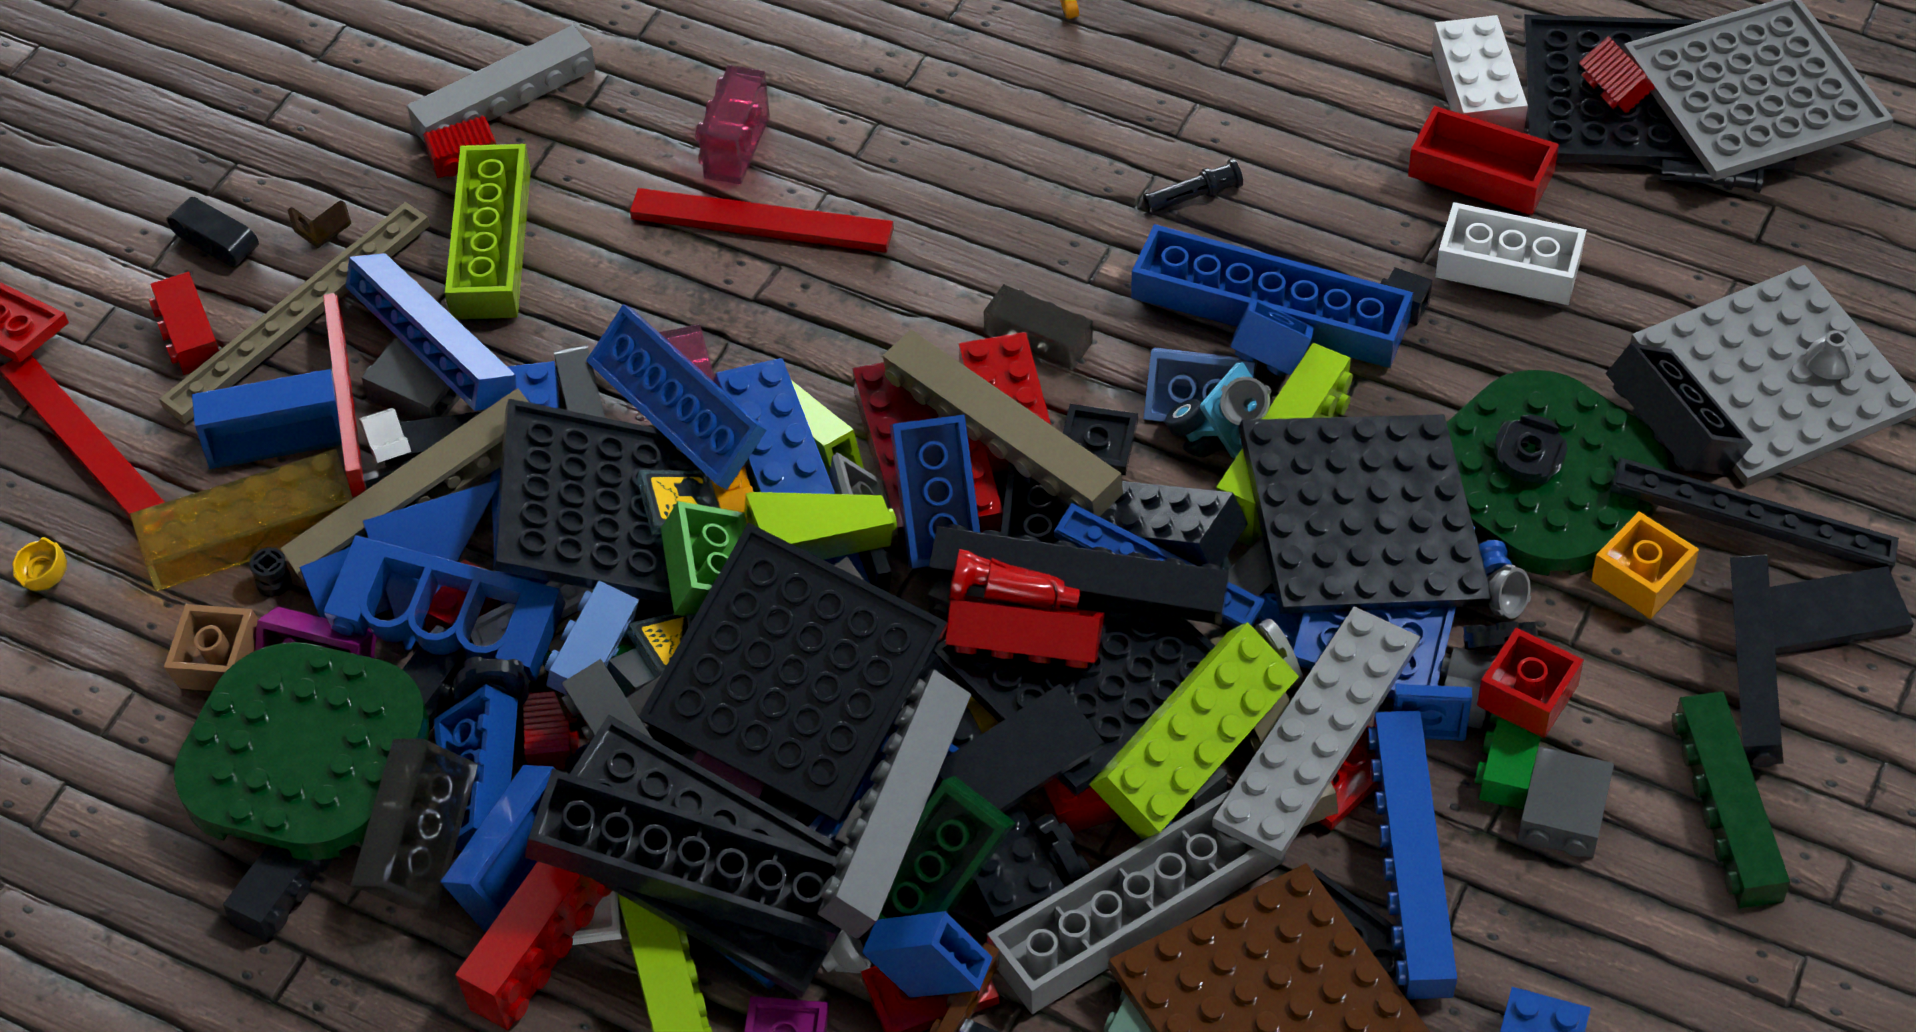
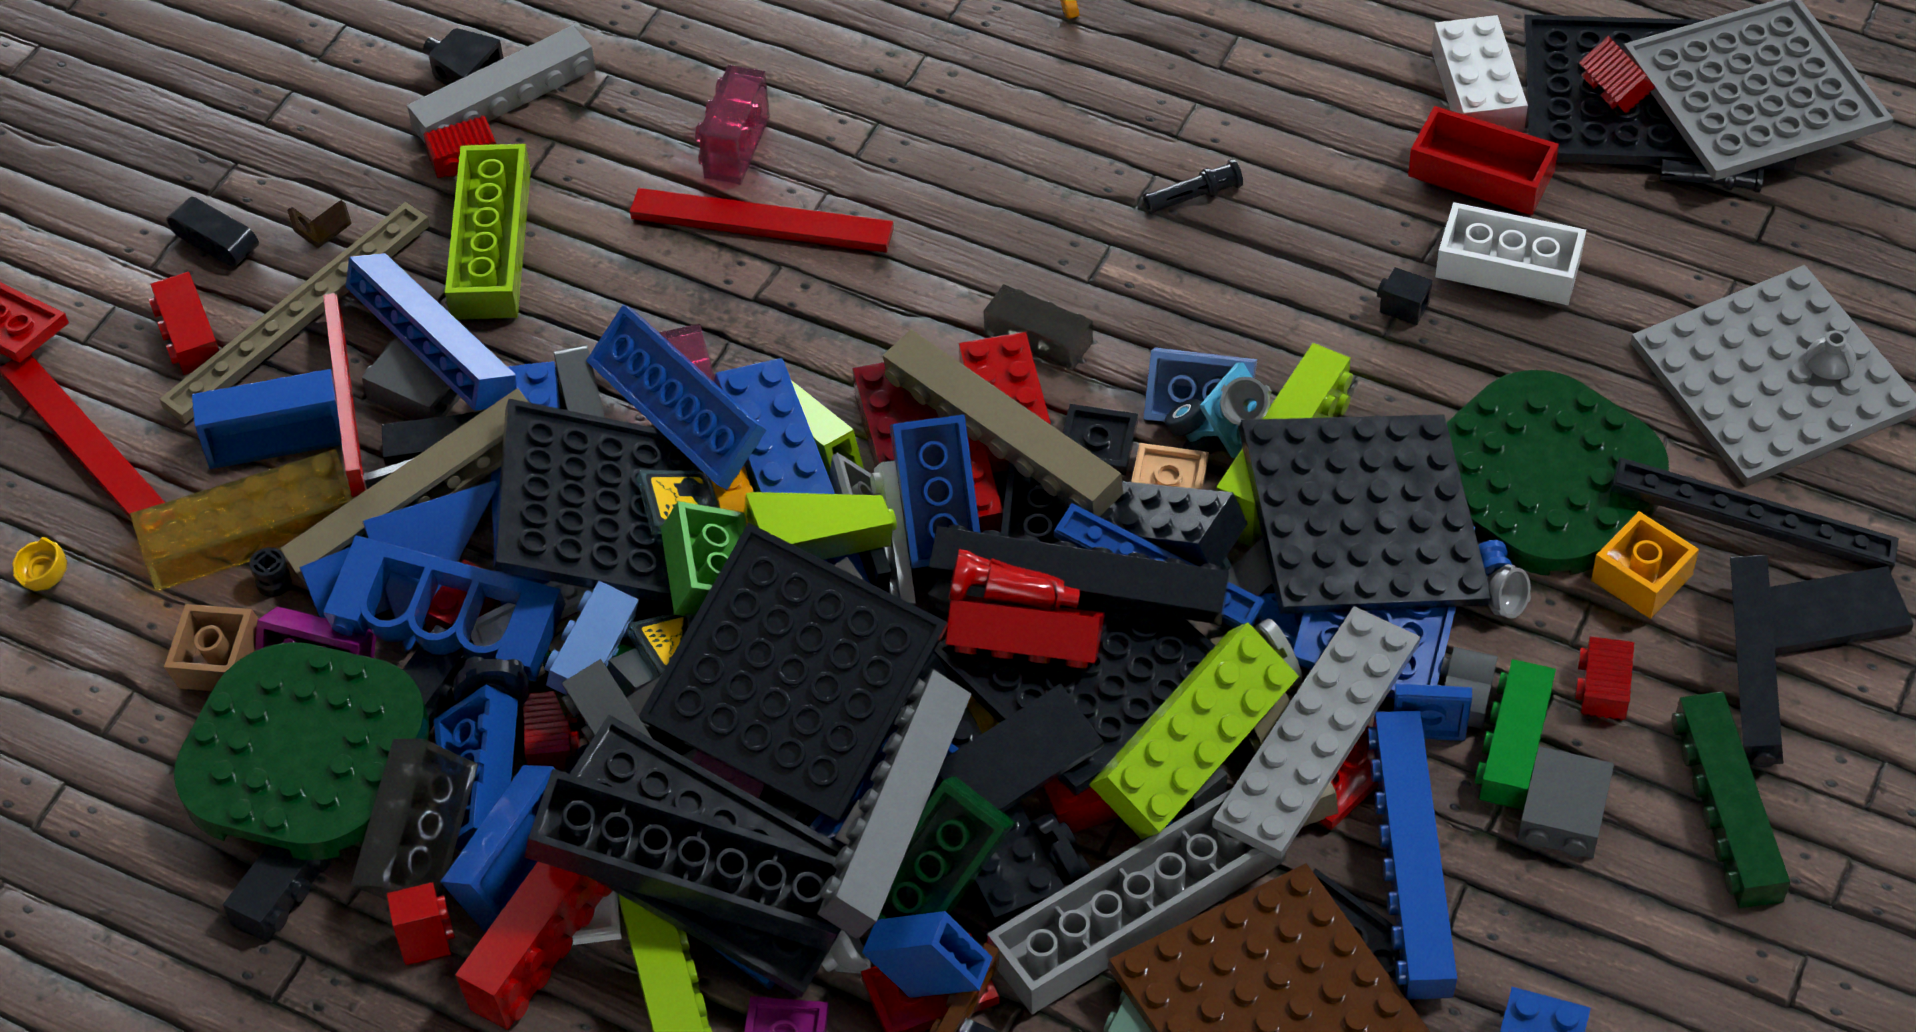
white slope [359,408,411,463] -> none
blue brick [1131,224,1413,368] -> none
blue brick [1230,298,1314,377] -> none
black plate [1463,621,1538,650] -> none
red brick [1477,628,1584,739] -> none
black plate [1494,415,1567,484] -> none
black brick [1605,343,1753,475] -> none
none -> red brick [387,882,455,966]
none -> black torso [423,28,504,86]
none -> white plate [870,461,916,604]
none -> light nougat plate [1131,443,1209,489]
none -> red brick [1575,636,1635,721]

